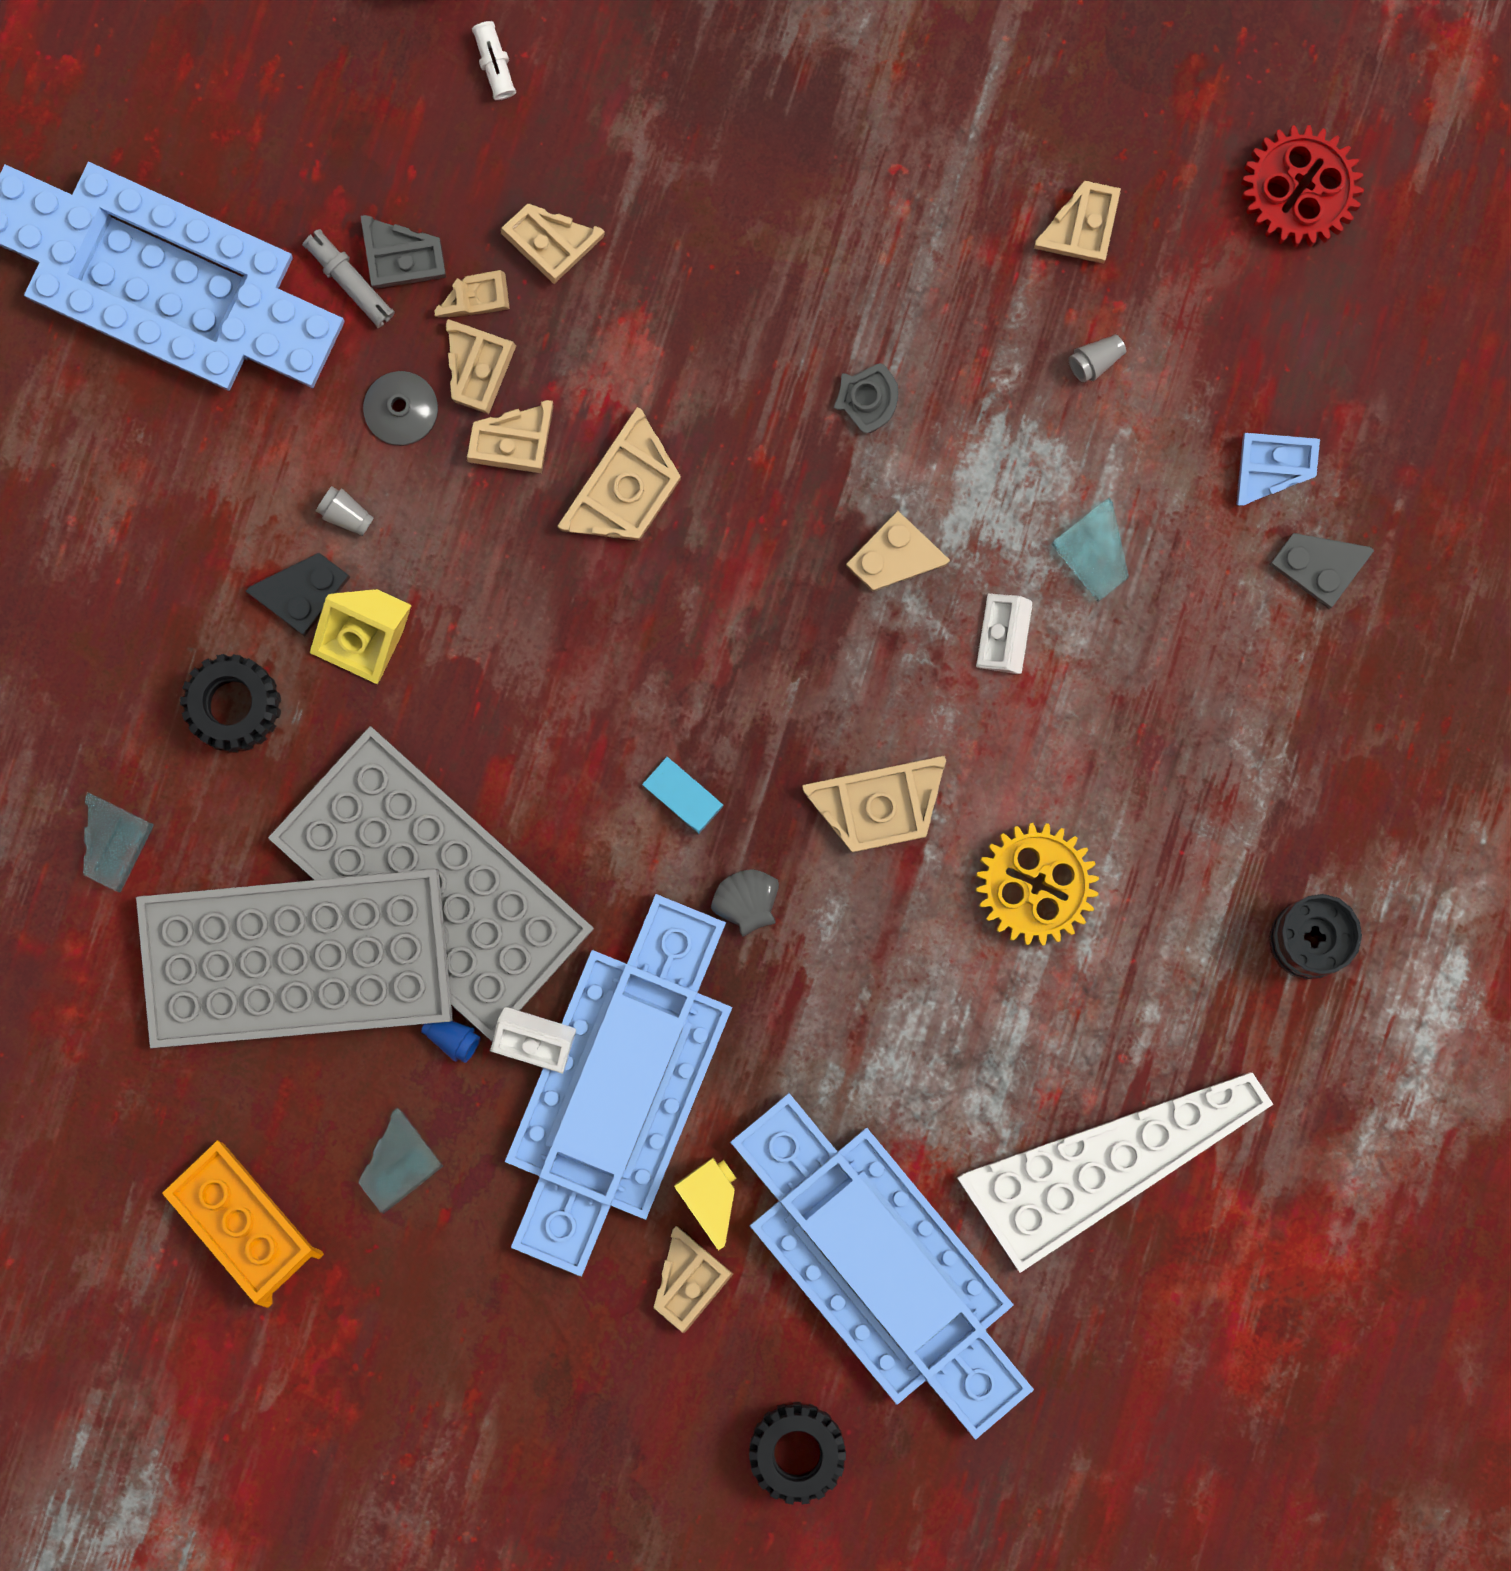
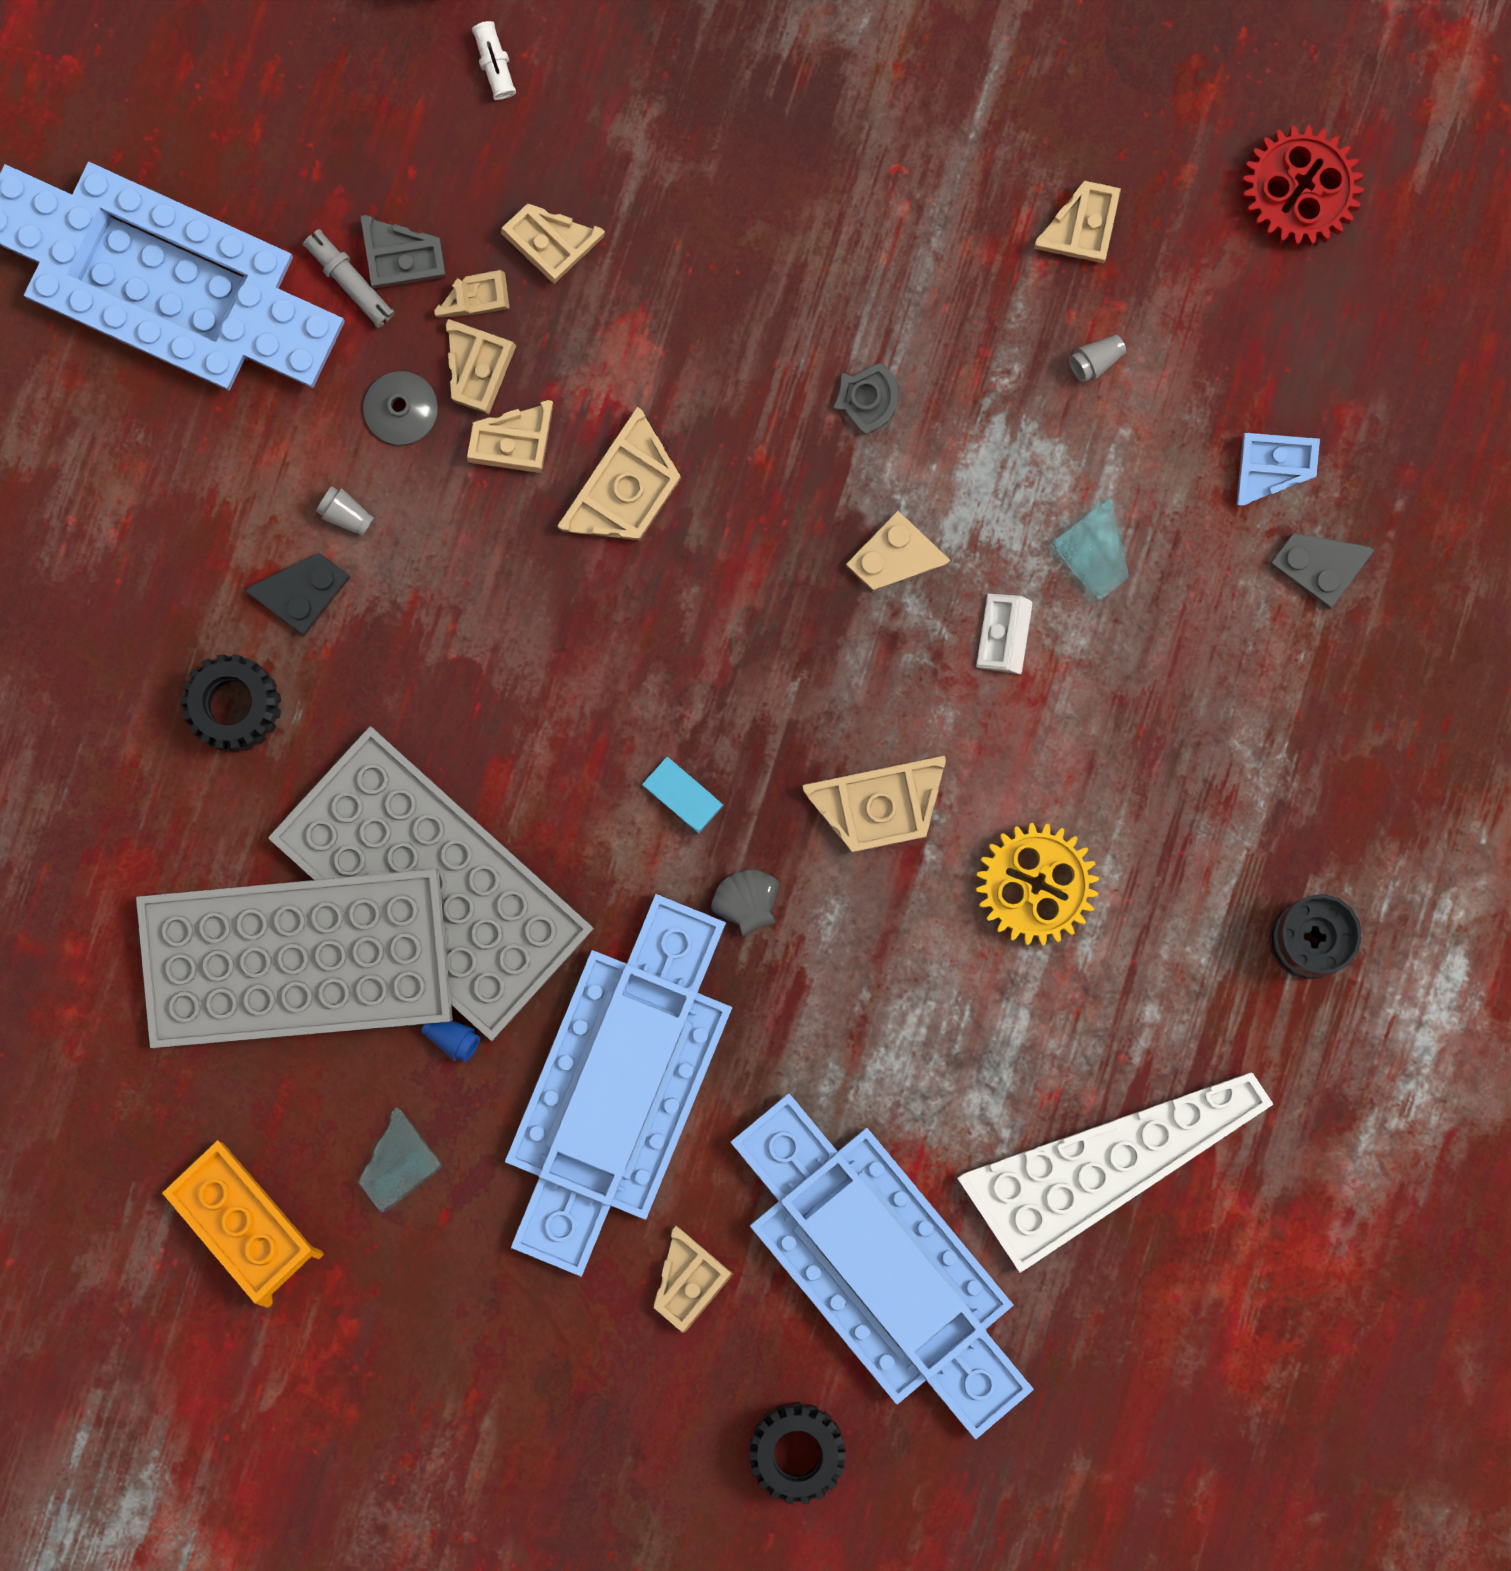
clear light blue wing [83,793,154,893] -> none
light yellow slope [310,589,411,684] -> none
white slope [490,1007,576,1074] -> none
light yellow slope [674,1158,737,1251] -> none

